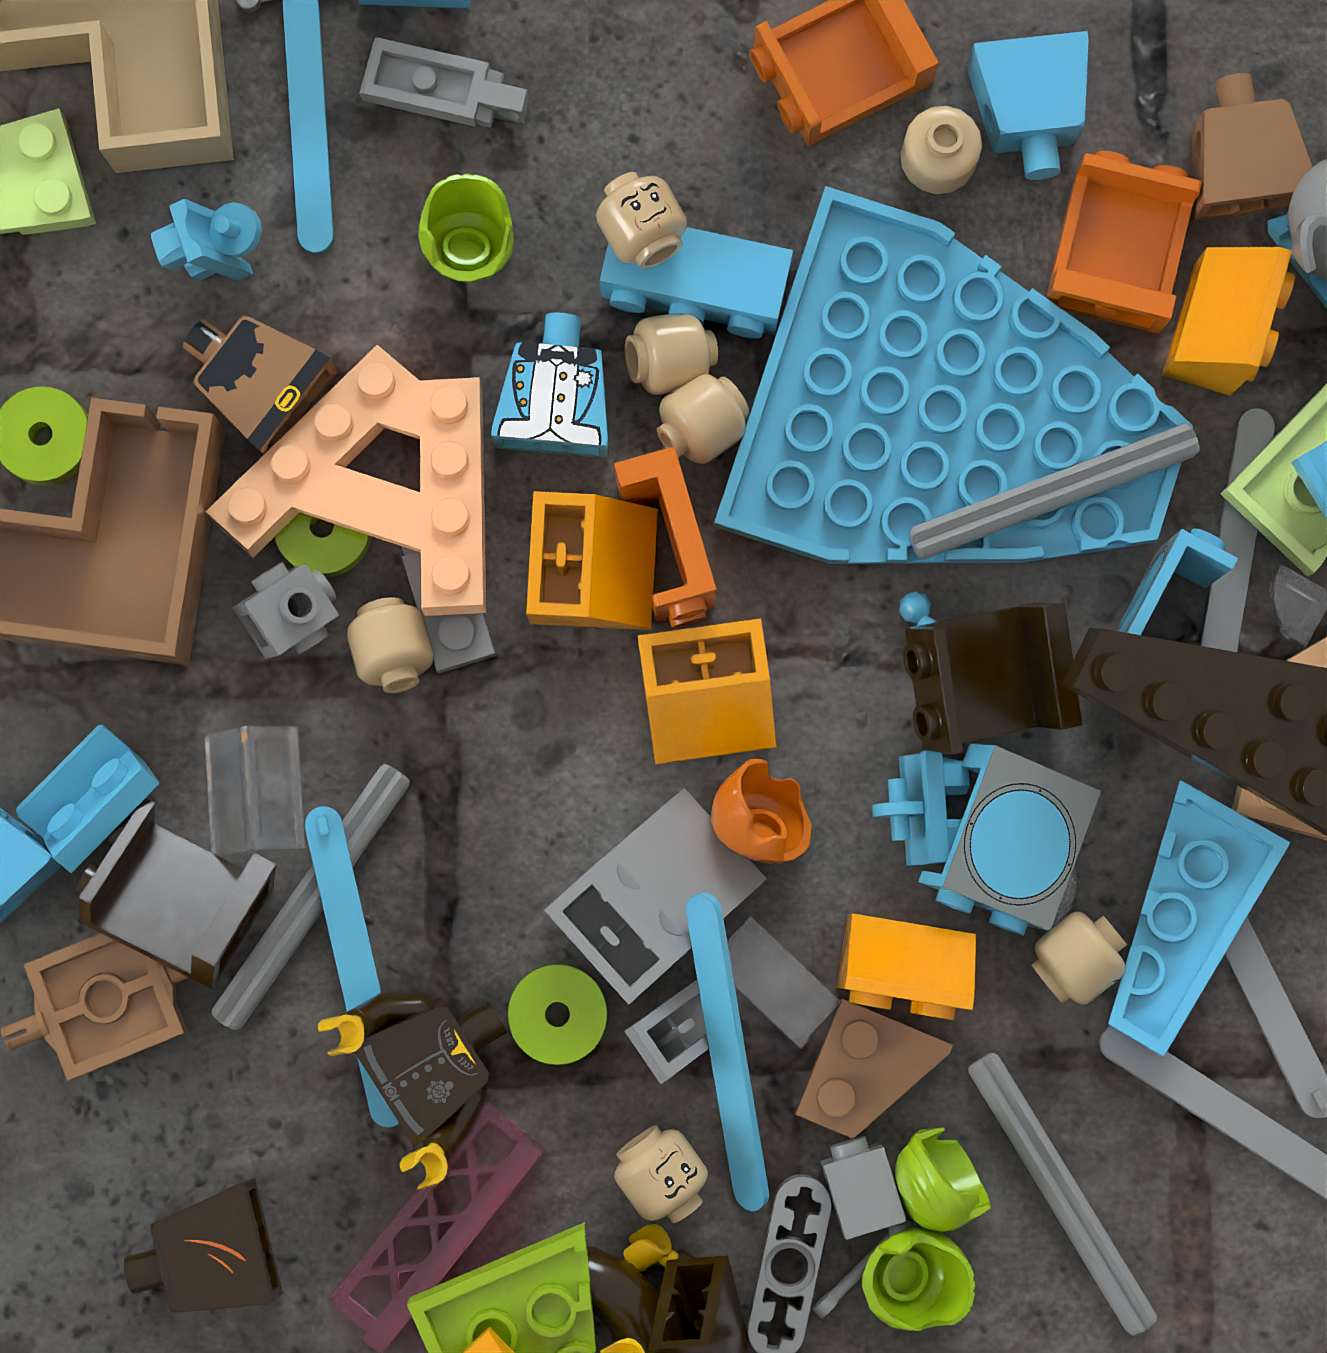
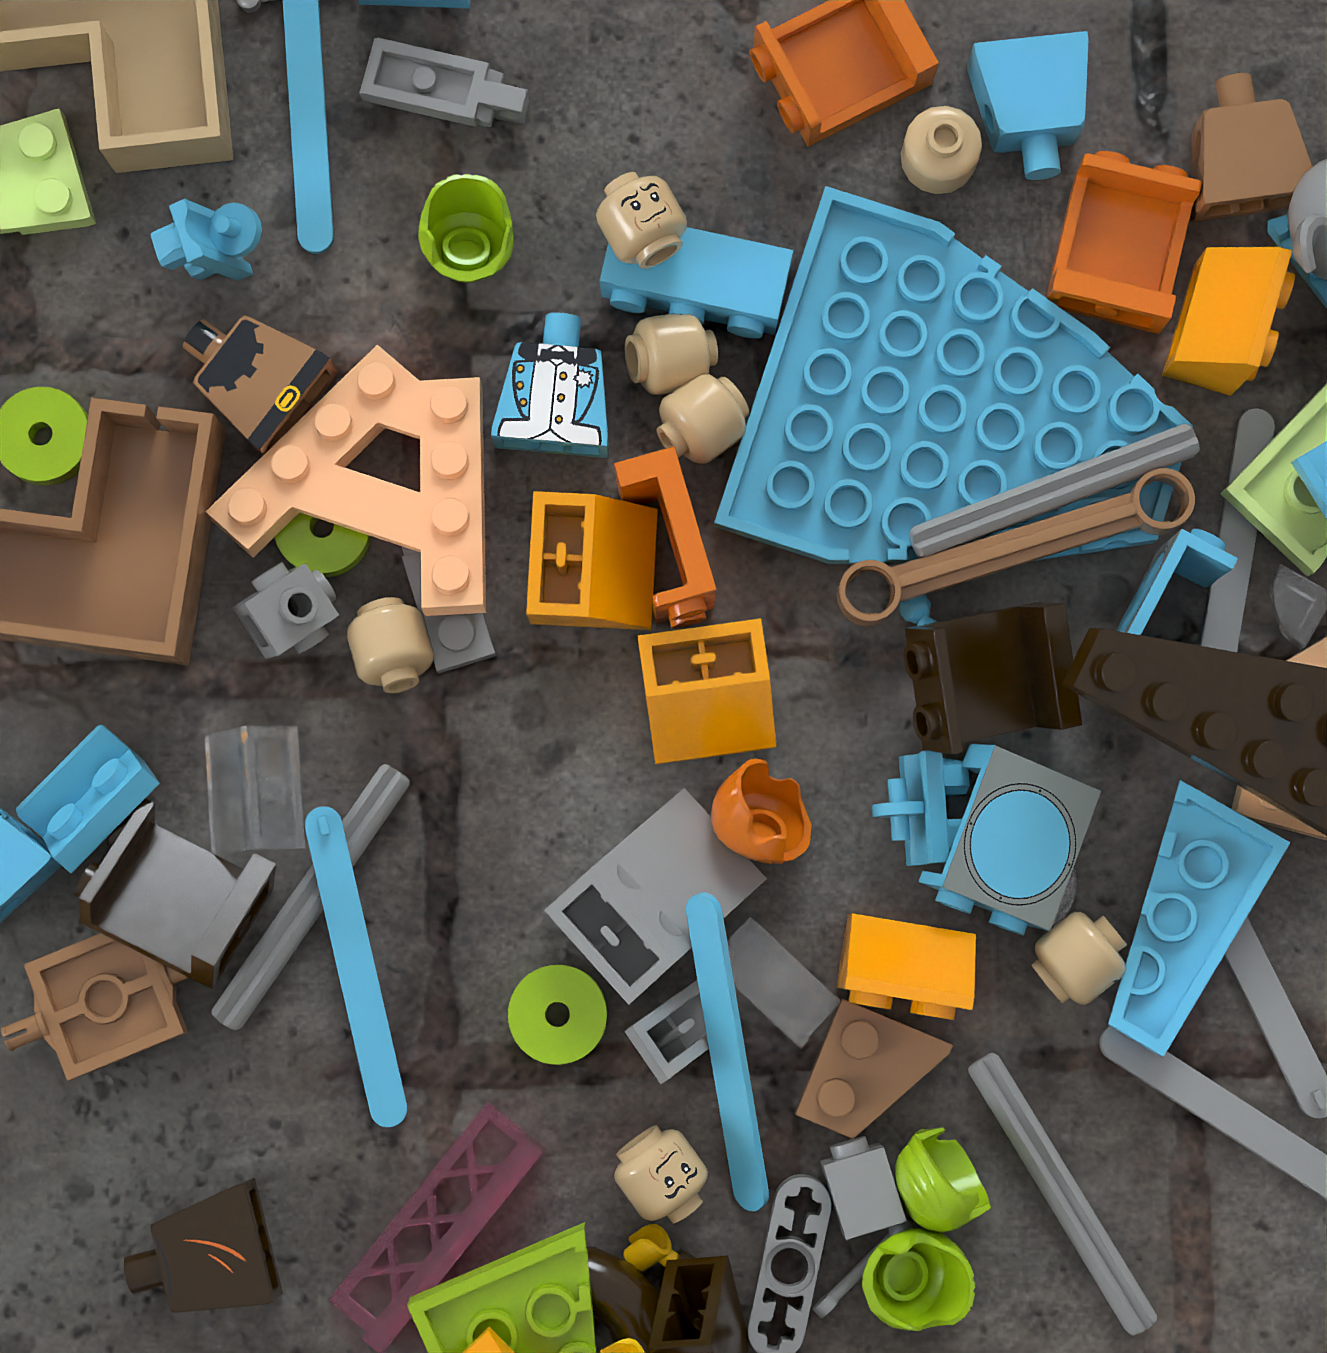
dark brown torso [318,992,508,1190] -> none
none -> medium nougat piece [837,468,1195,626]

